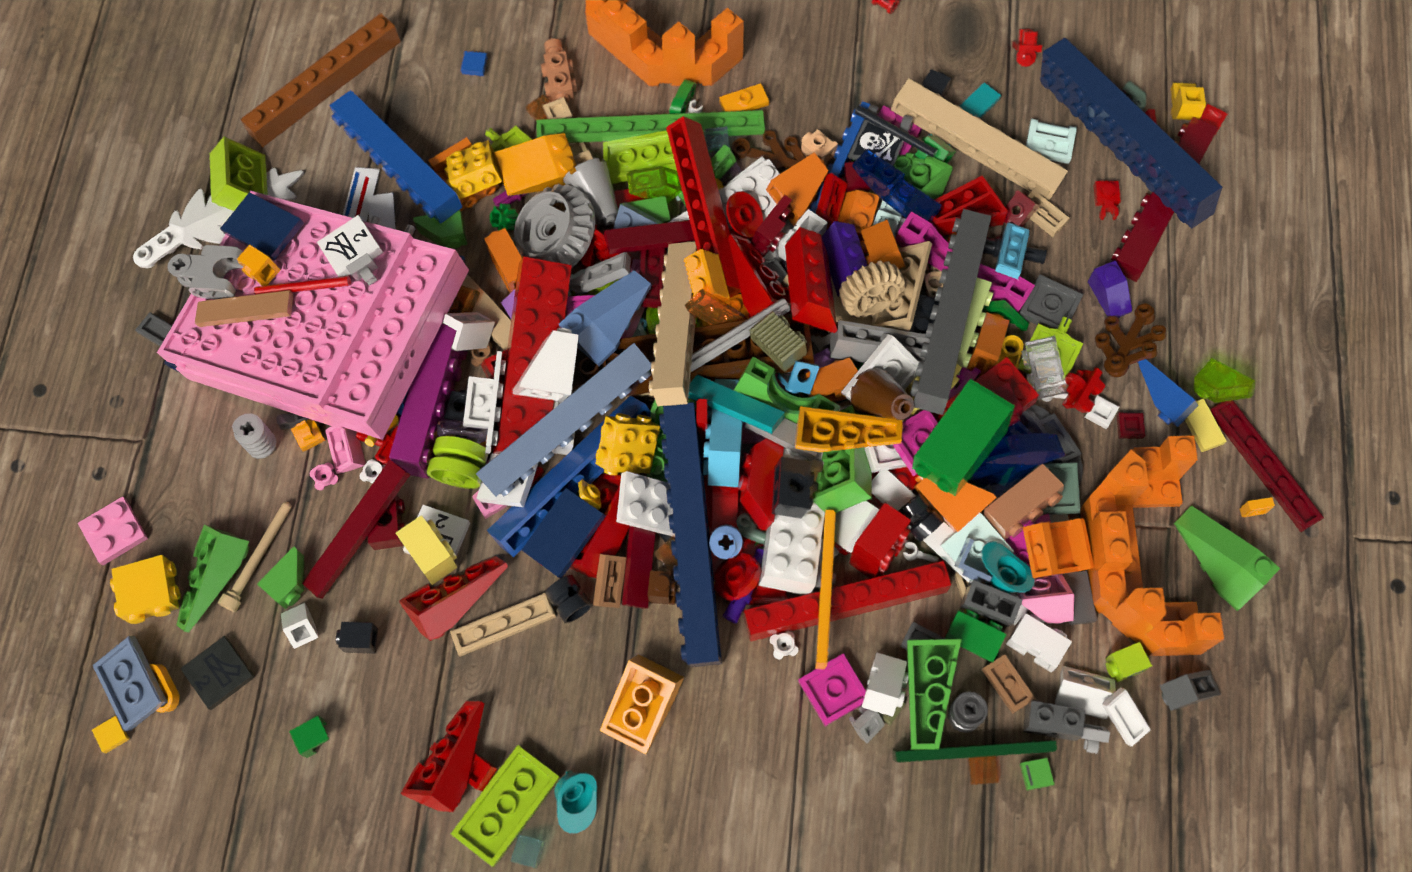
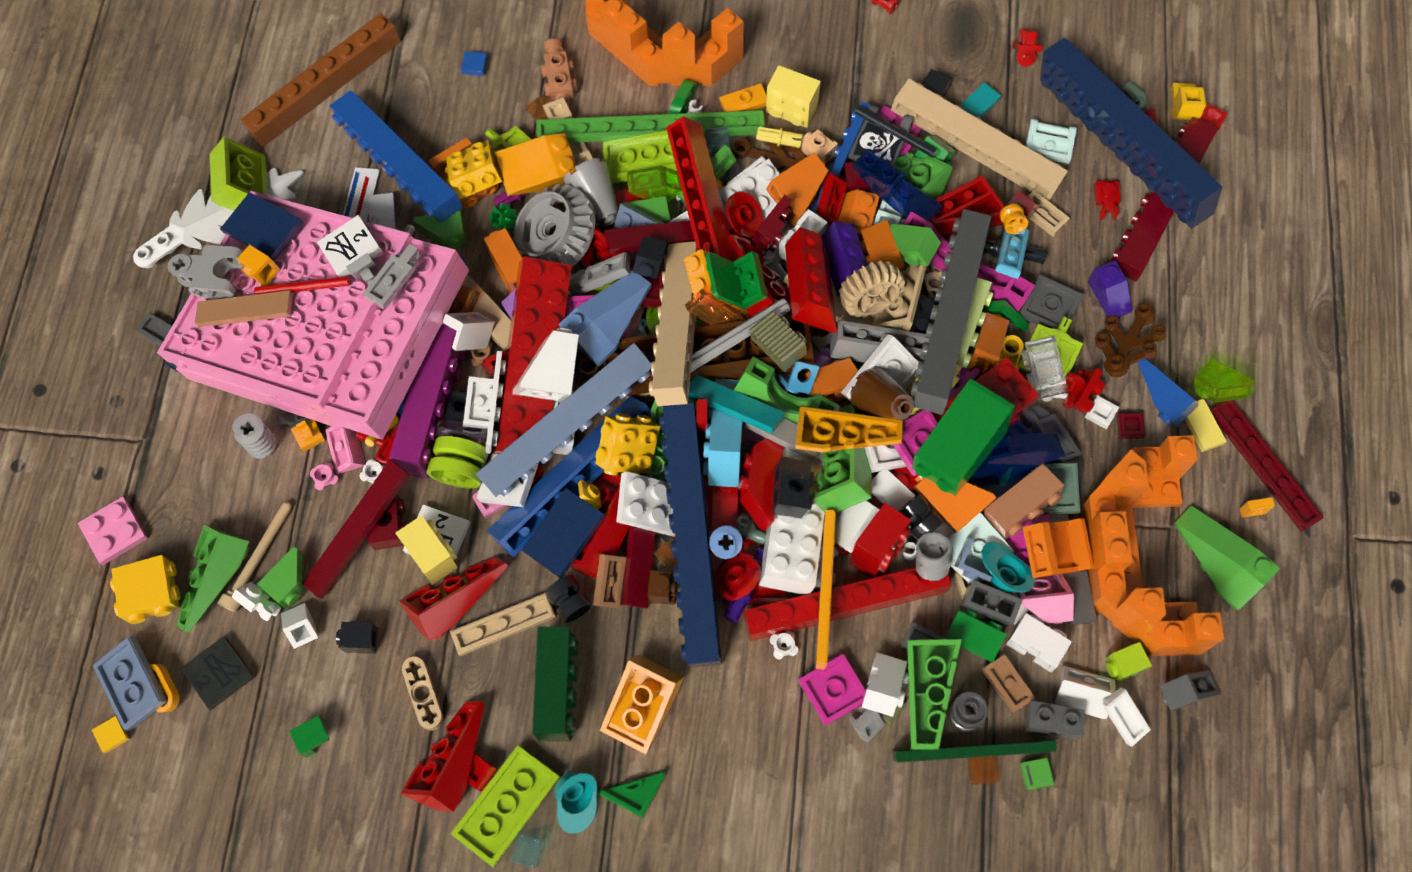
light grey tile [1081,724,1110,754] -> none
none -> white plate [232,581,281,621]
none -> light grey hinge [363,244,421,310]
none -> tan beam [402,657,444,731]
none -> dark green brick [532,627,579,742]
none -> green tile [599,772,666,819]
none -> black brick [633,236,667,279]
none -> green bracket [705,251,768,310]
none -> light yellow axle [756,127,802,148]
none -> light yellow brick [766,65,820,128]
none -> bright green slope [890,224,941,266]
none -> light grey wheel [916,532,951,581]
none -> light orange wheel [1000,204,1028,234]

